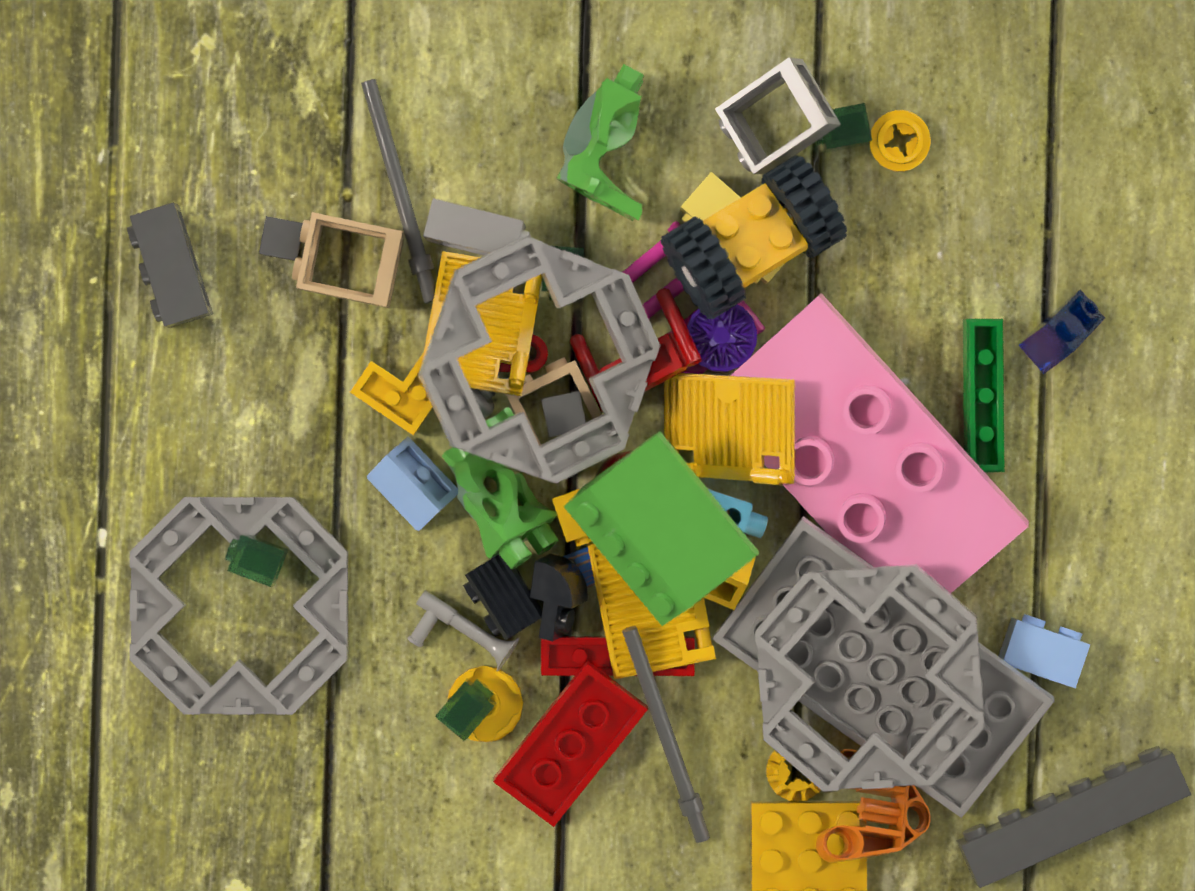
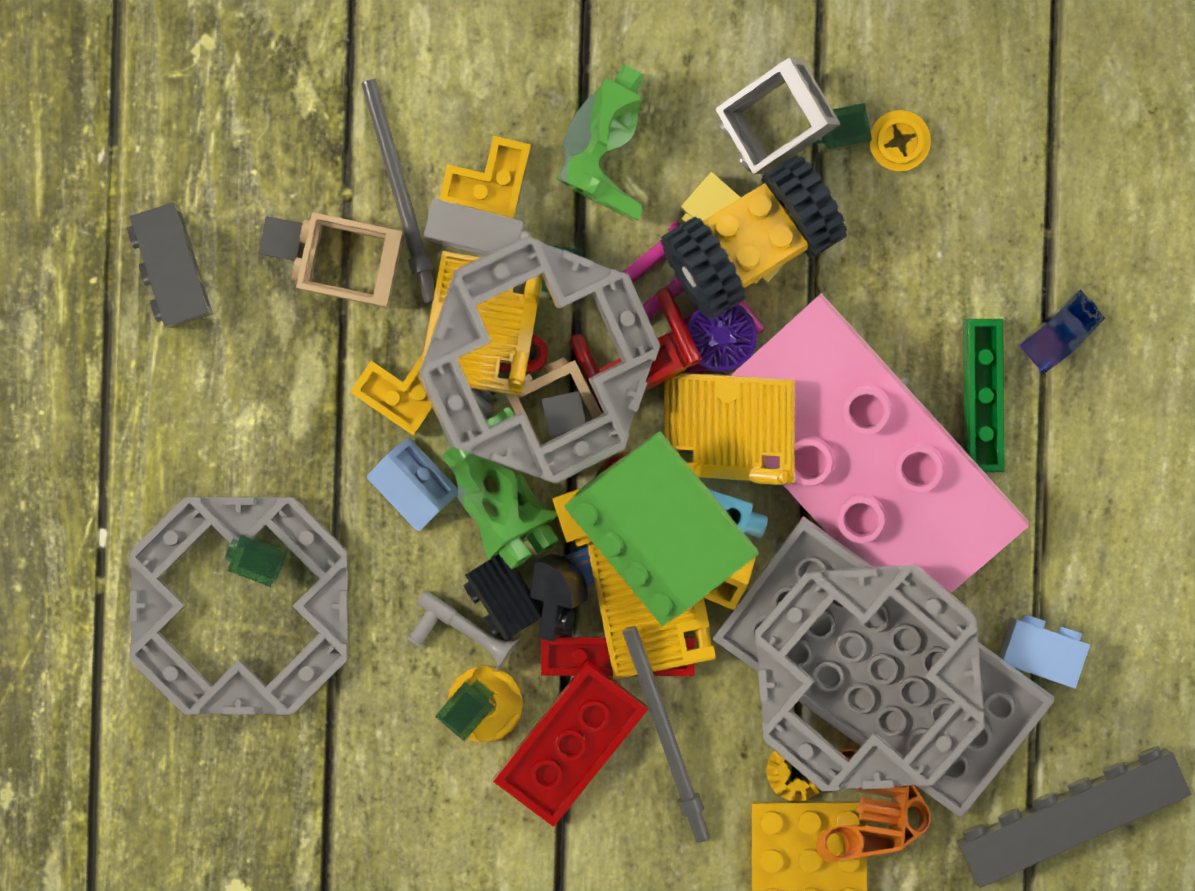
none -> yellow plate [439,136,531,218]

